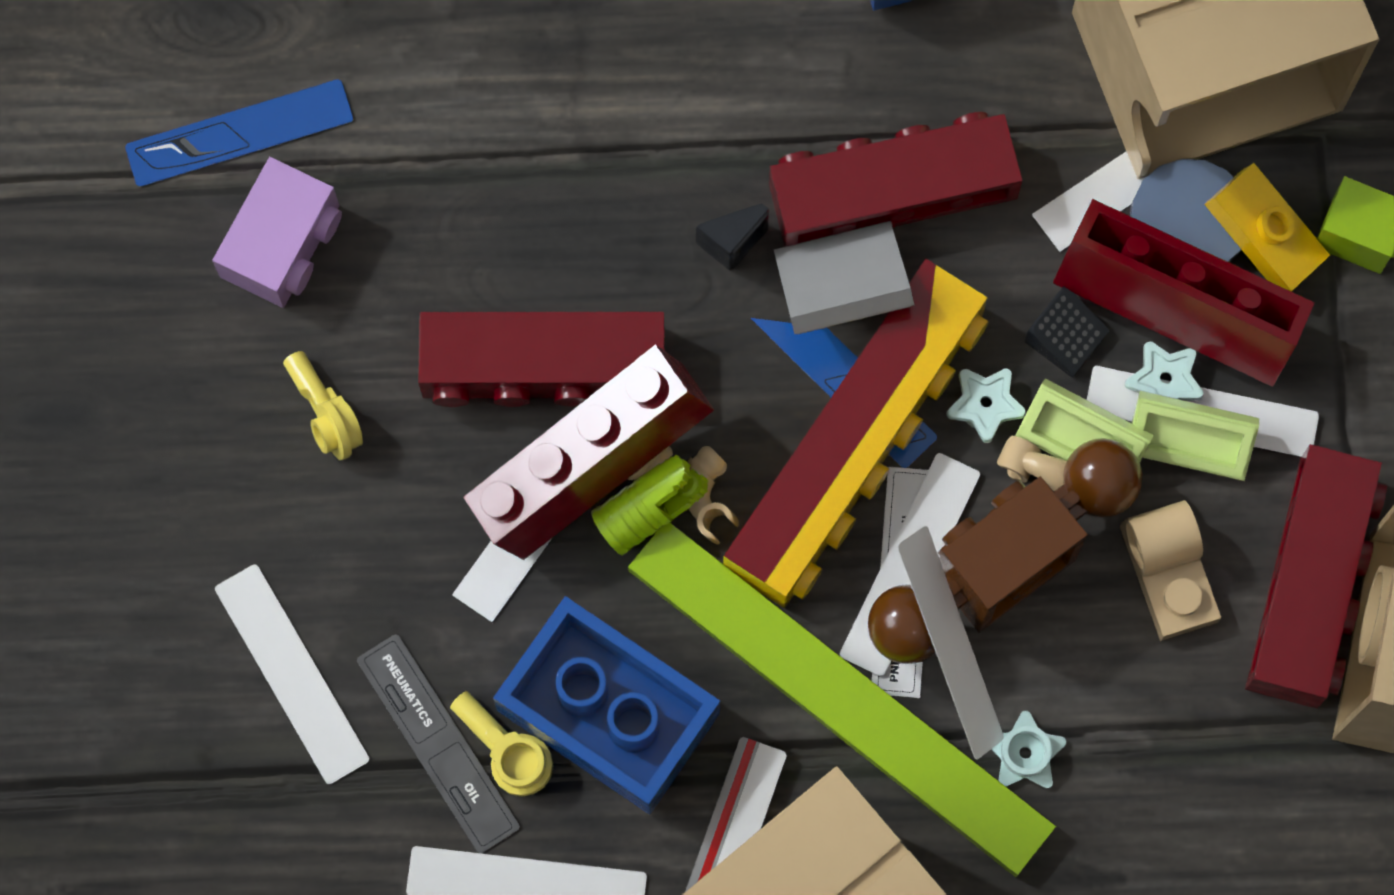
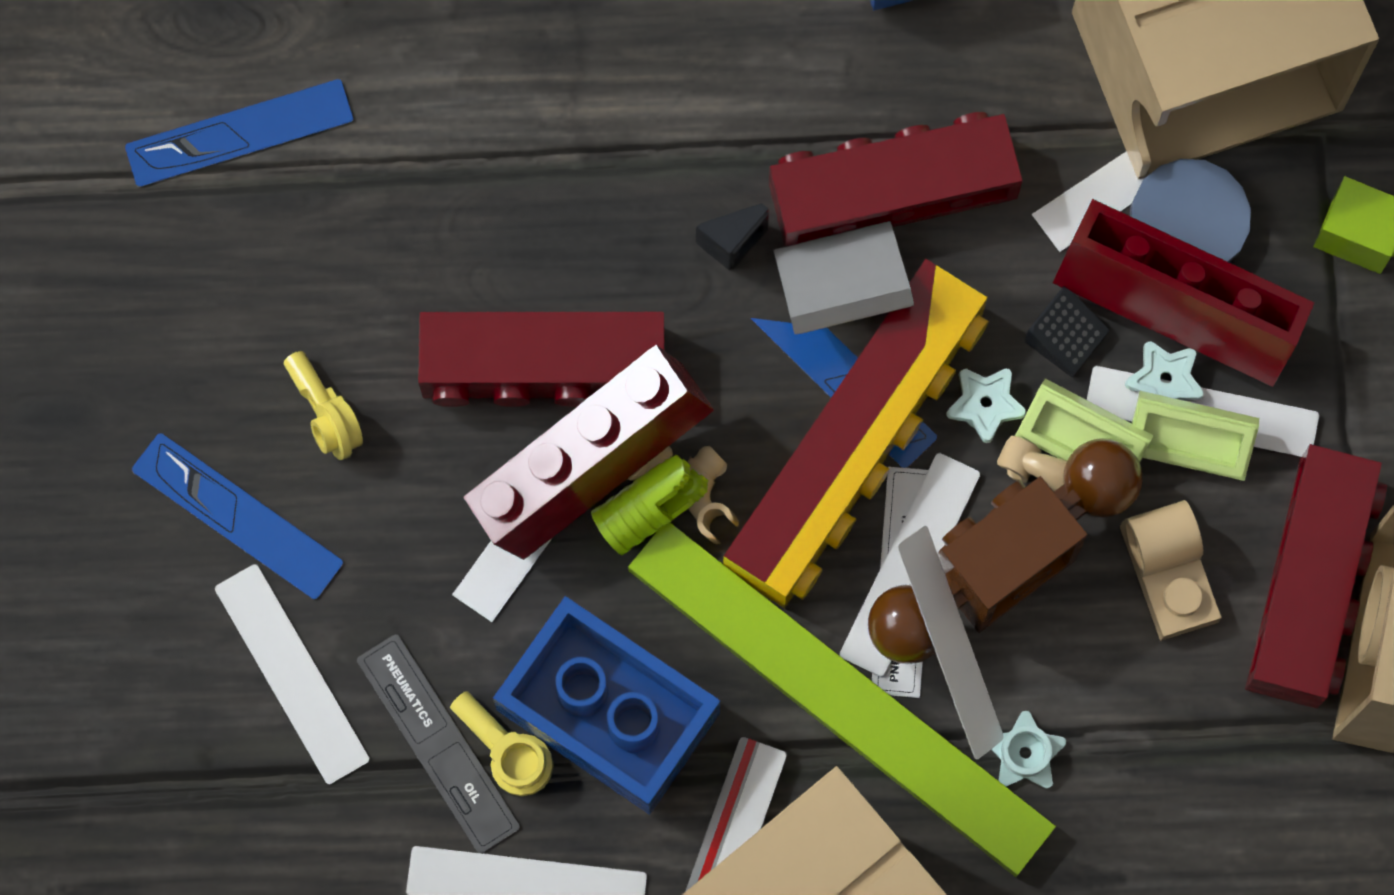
lavender brick [212,156,342,308] -> none
yellow plate [1204,163,1330,291] -> none
none -> blue sticker [132,433,343,599]

